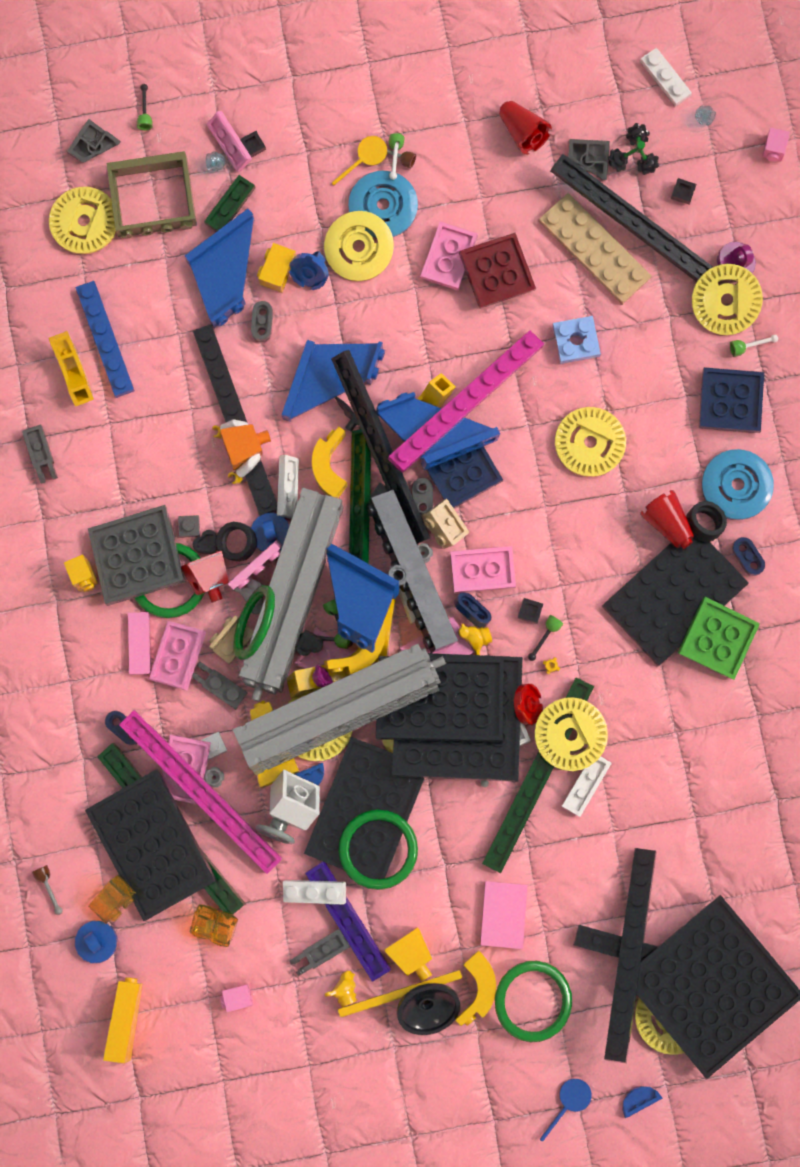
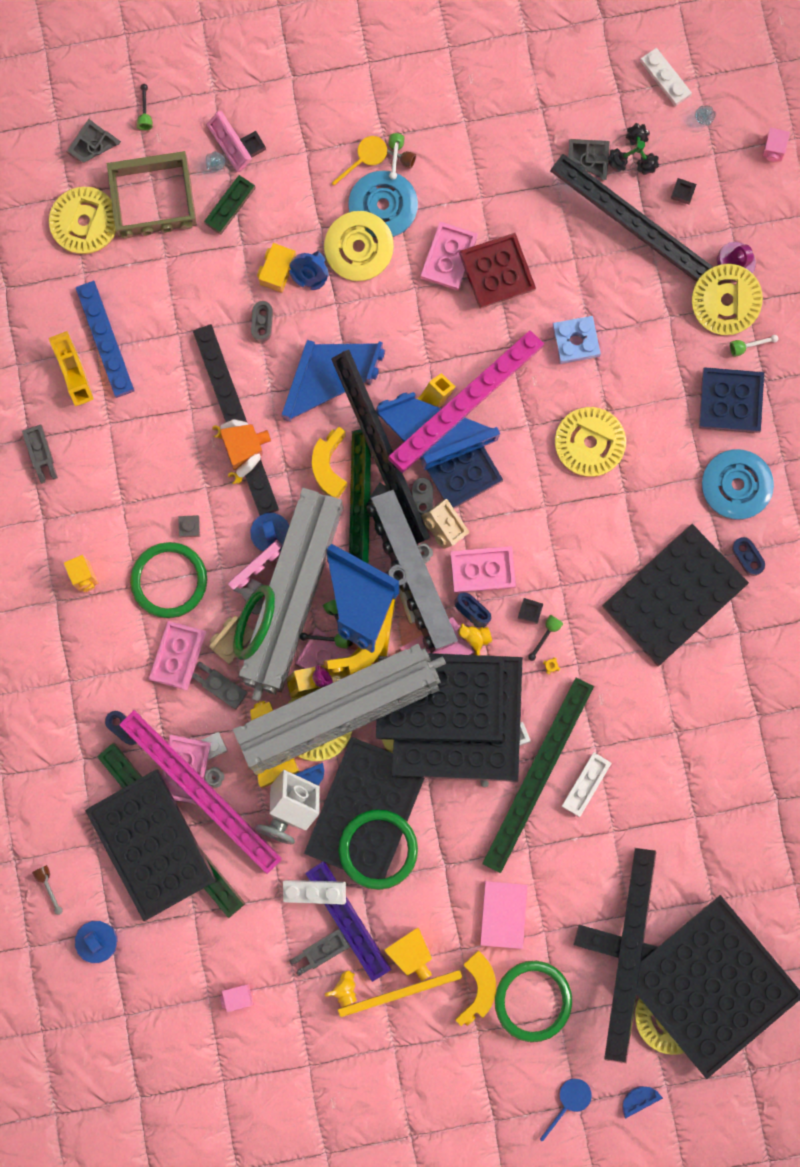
dark grey plate [88,505,185,606] -> none
clear yellow brick [88,875,136,924] -> none
yellow slope [103,977,143,1064] -> none
bright pink tile [128,612,151,675] -> none
torso [181,551,229,603] -> none
blue piece [185,208,255,328] -> none
clear yellow brick [189,904,238,947] -> none
black tile [193,530,217,554] -> none
black tyre [216,521,257,562] -> none
white plate [277,455,299,519] -> none
black tile [296,629,324,656] -> none
black bar [335,397,359,432] -> none
black dish [397,983,460,1035] -> none
red cone [499,101,552,155] -> none
red tile [514,684,543,725] -> none
light yellow piece [535,698,608,771] -> none
tan plate [539,193,652,305] -> none
red cone [640,490,694,549] -> none
bright green plate [678,597,760,680] -> none
black tyre [686,501,727,542] -> none

